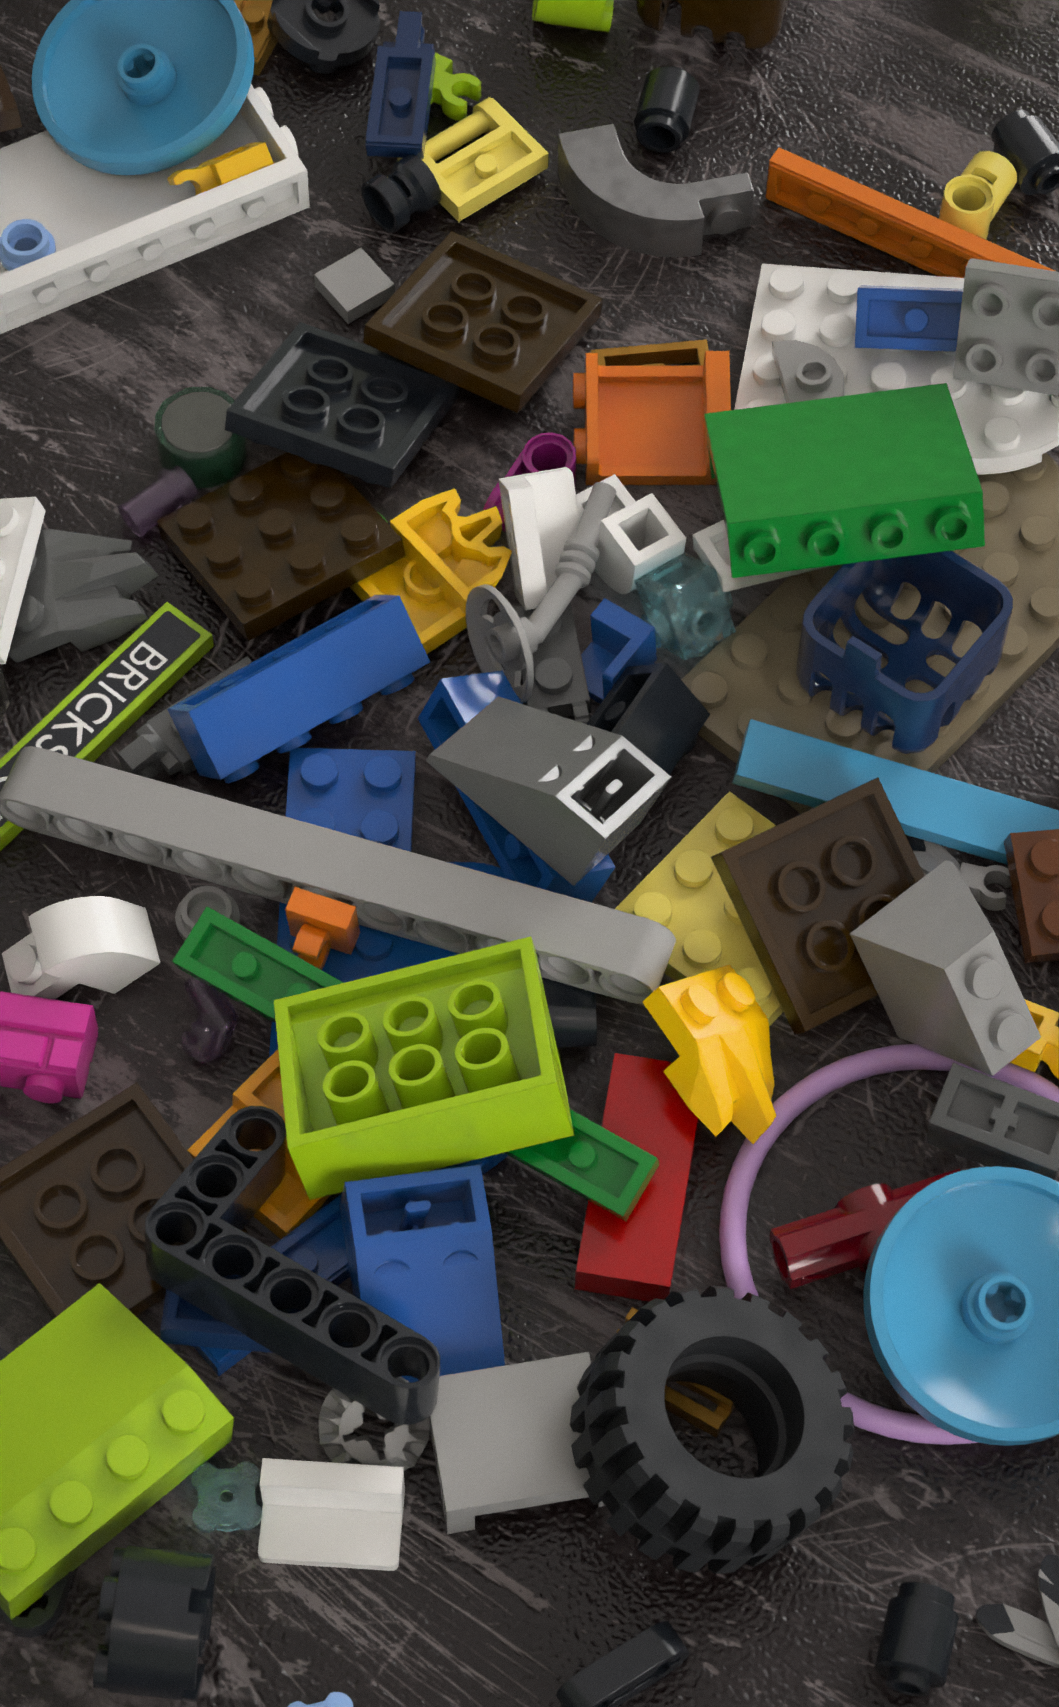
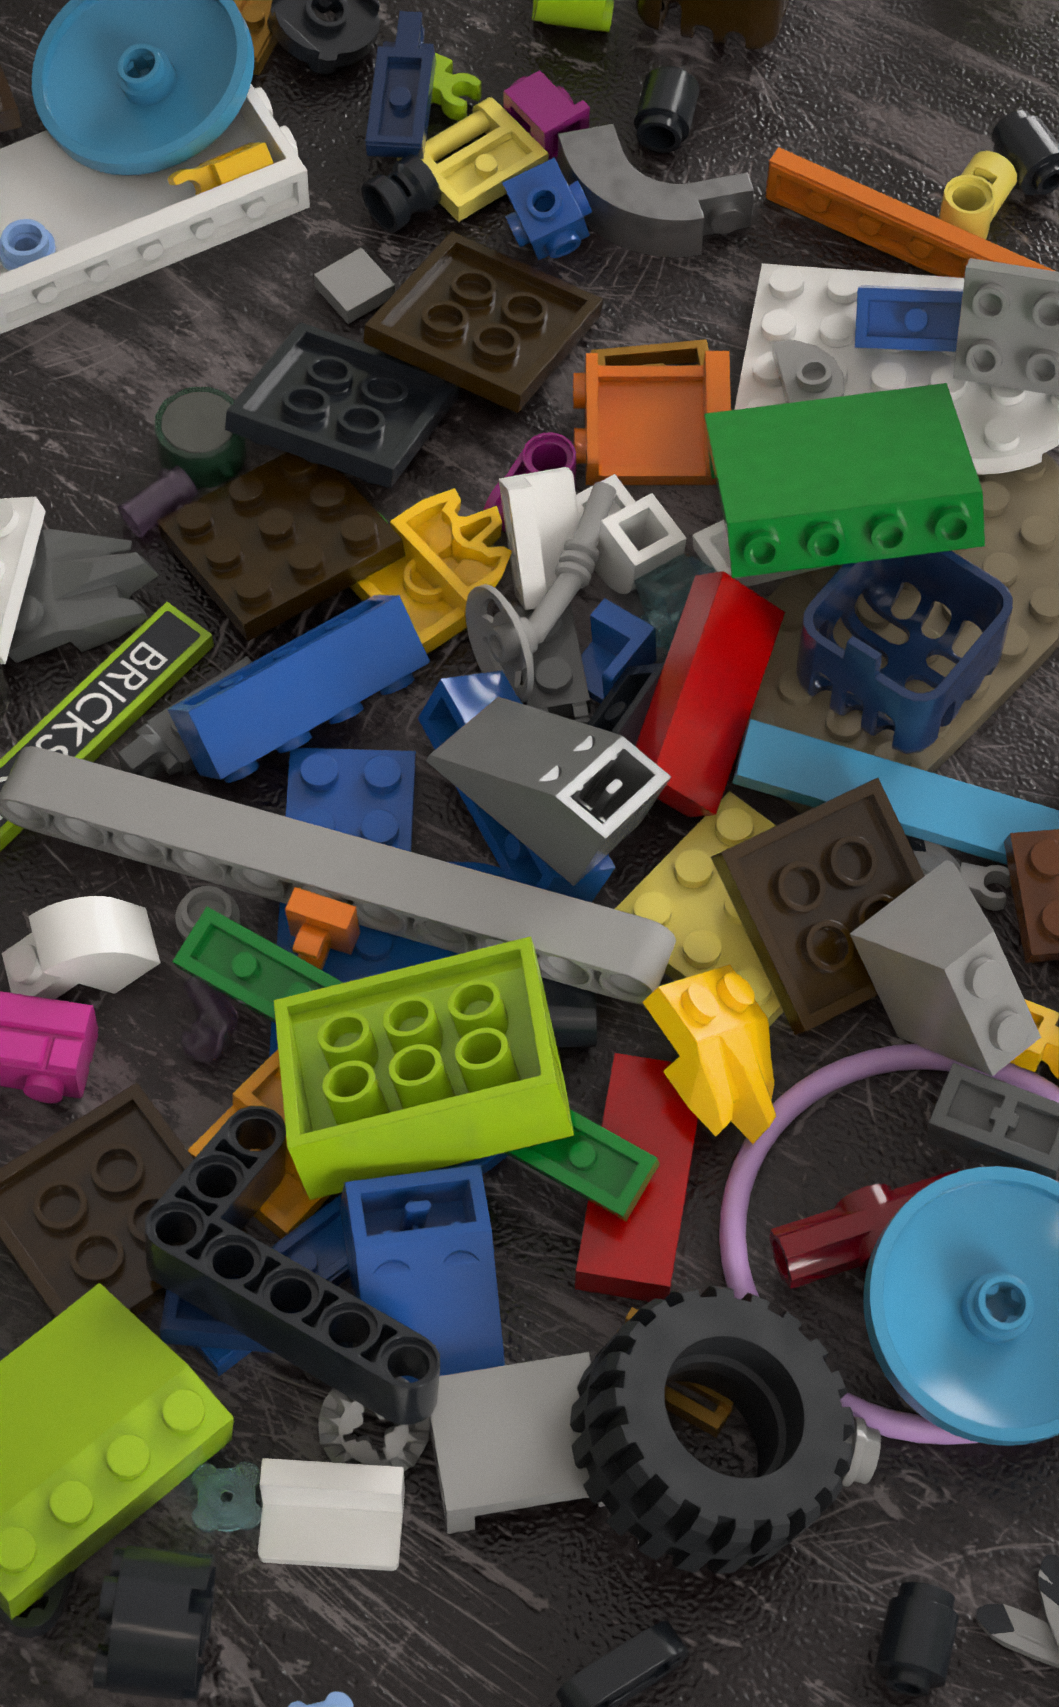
none -> magenta brick [503,70,590,162]
none -> blue brick [503,157,592,261]
none -> red piece [635,571,785,817]
none -> light grey plate [841,1416,881,1487]

